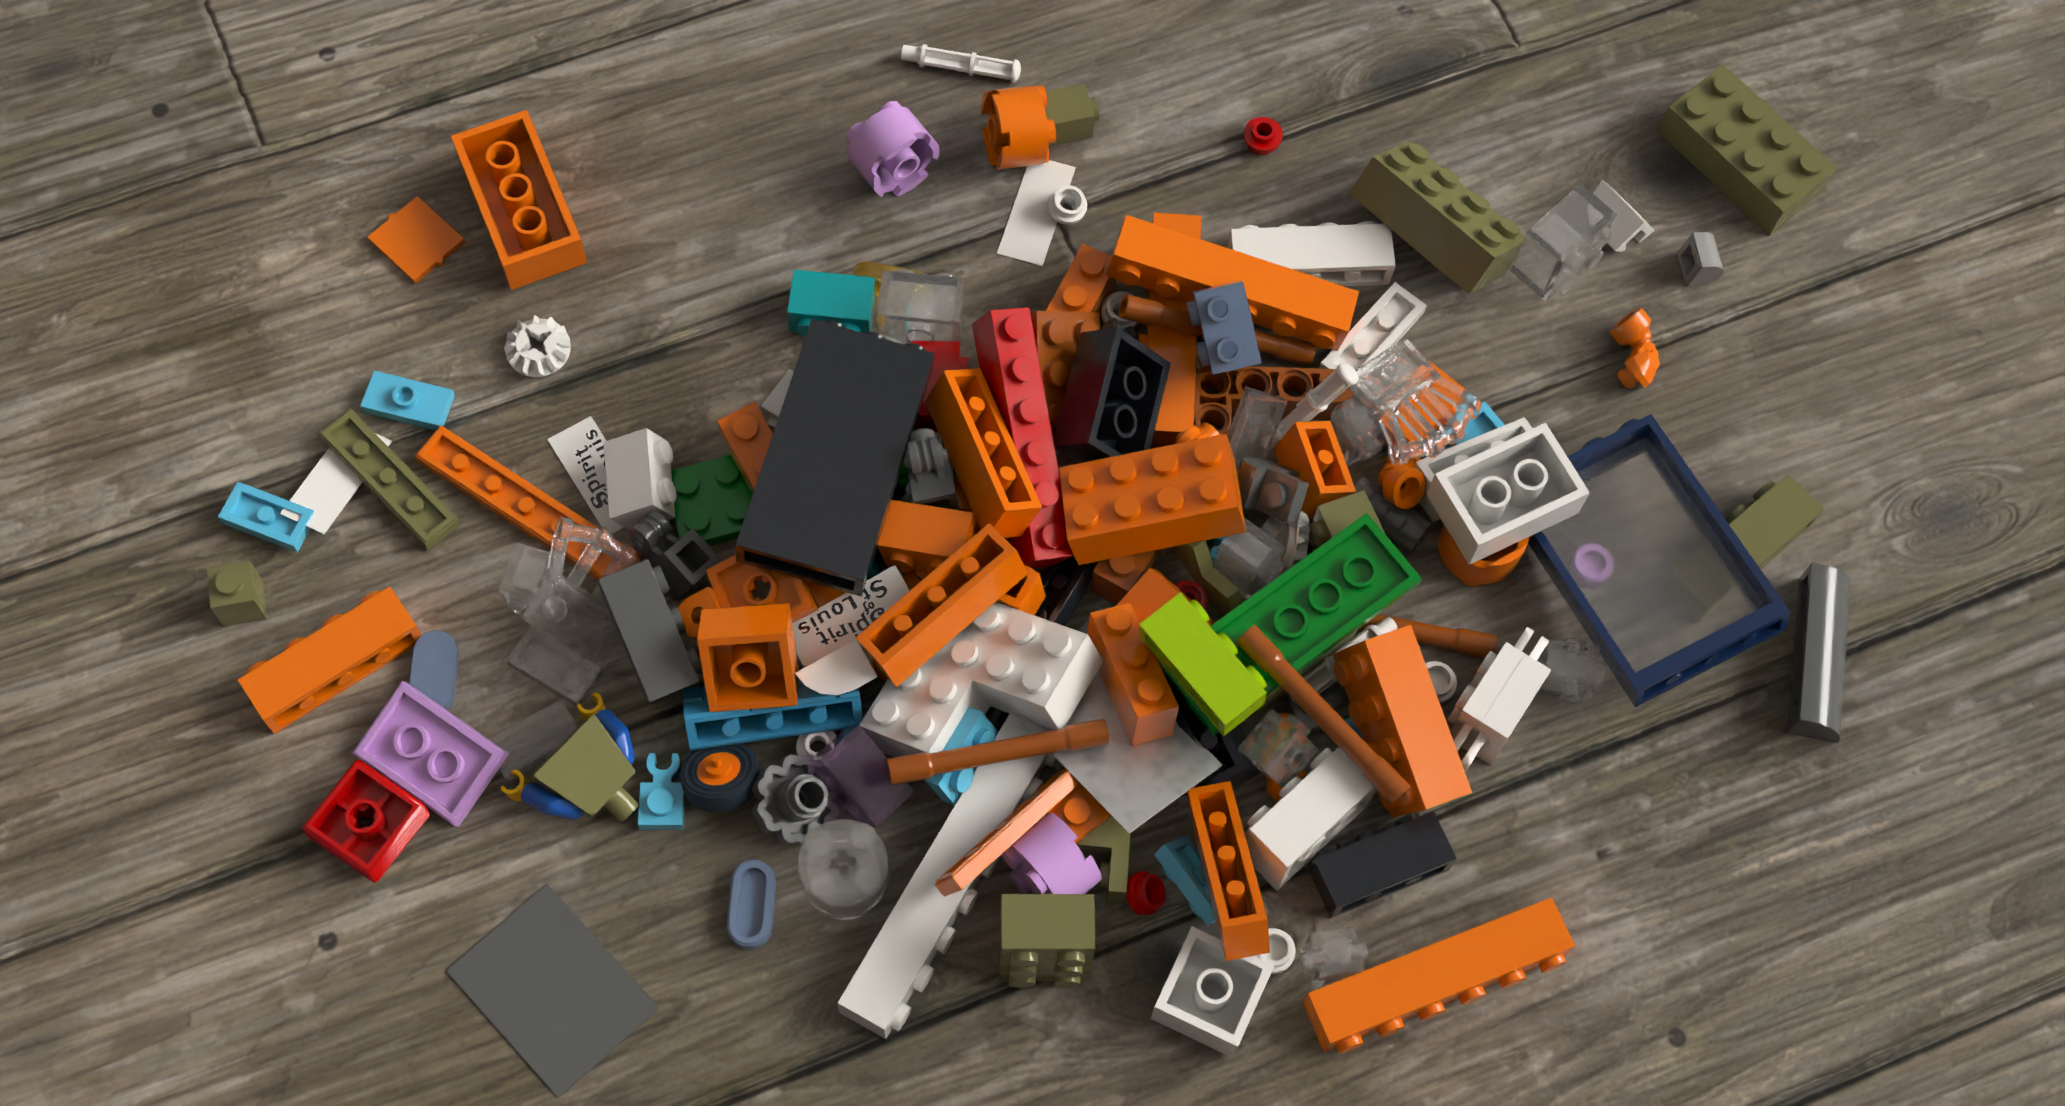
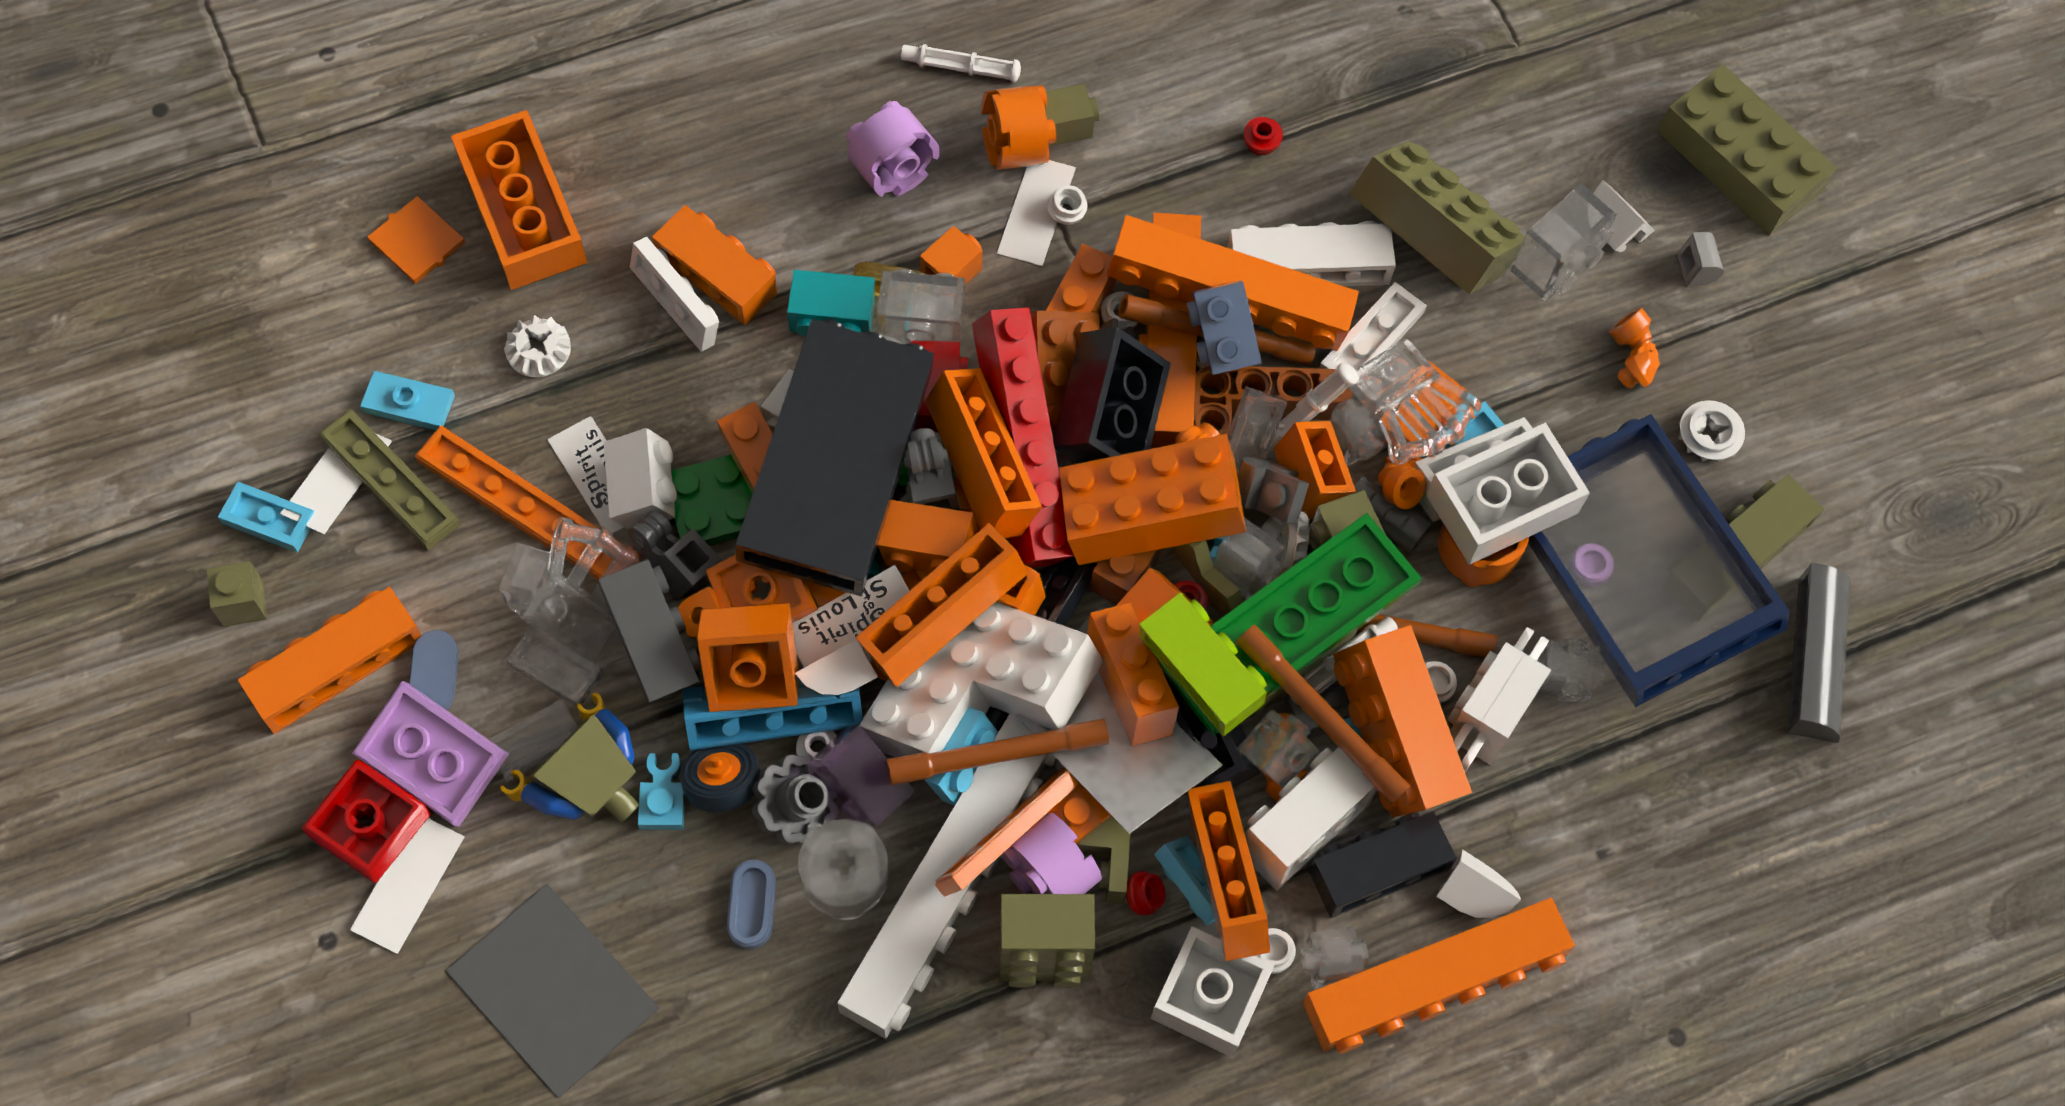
none -> white sticker [350,818,465,954]
none -> white plate [630,237,719,352]
none -> orange brick [652,205,778,326]
none -> orange brick [920,225,983,300]
none -> white brick [1436,849,1521,918]
none -> white gear [1679,400,1745,463]

